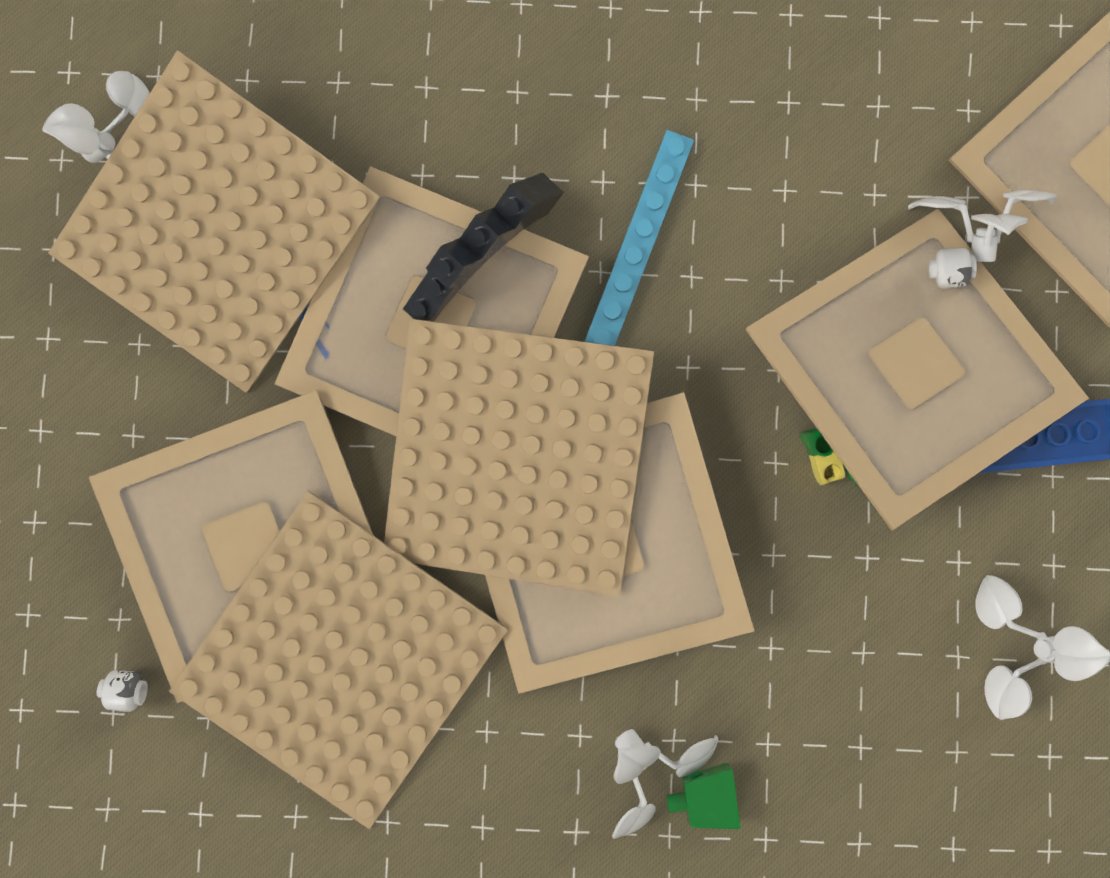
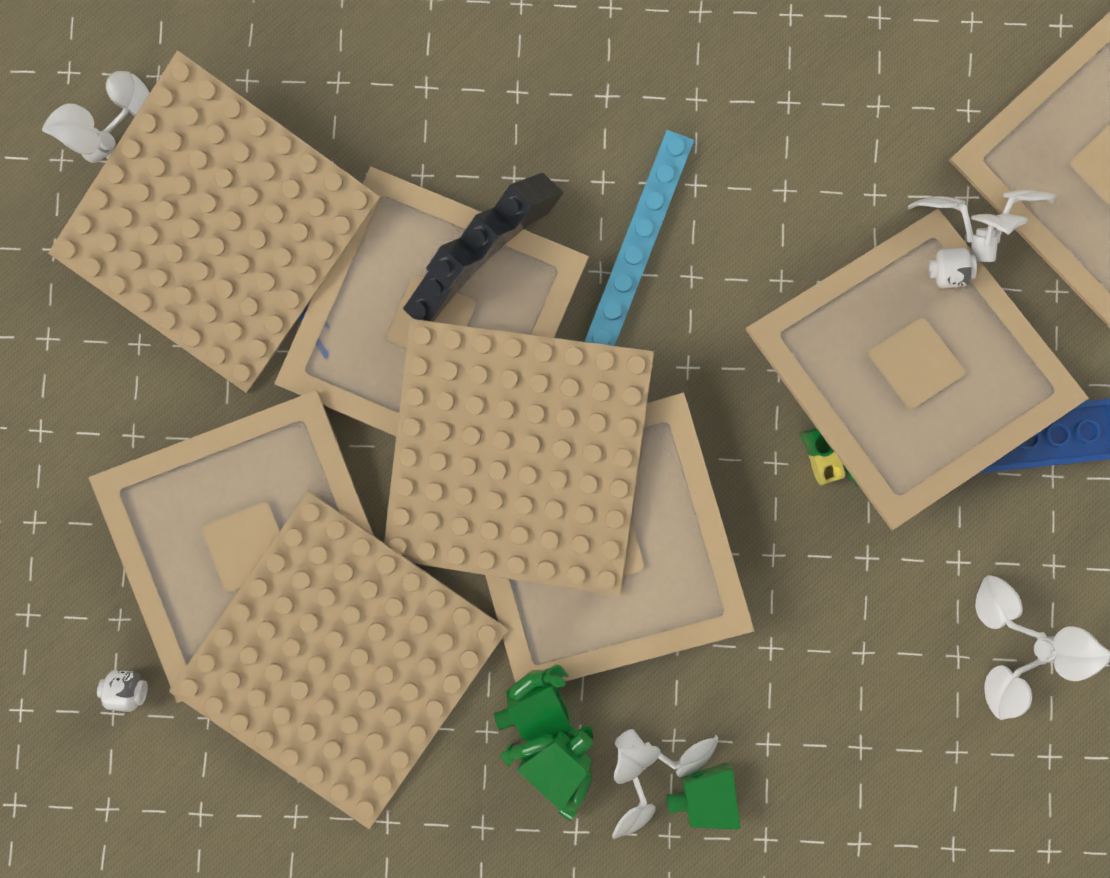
none -> green torso [494,665,594,740]
none -> green torso [499,731,593,821]

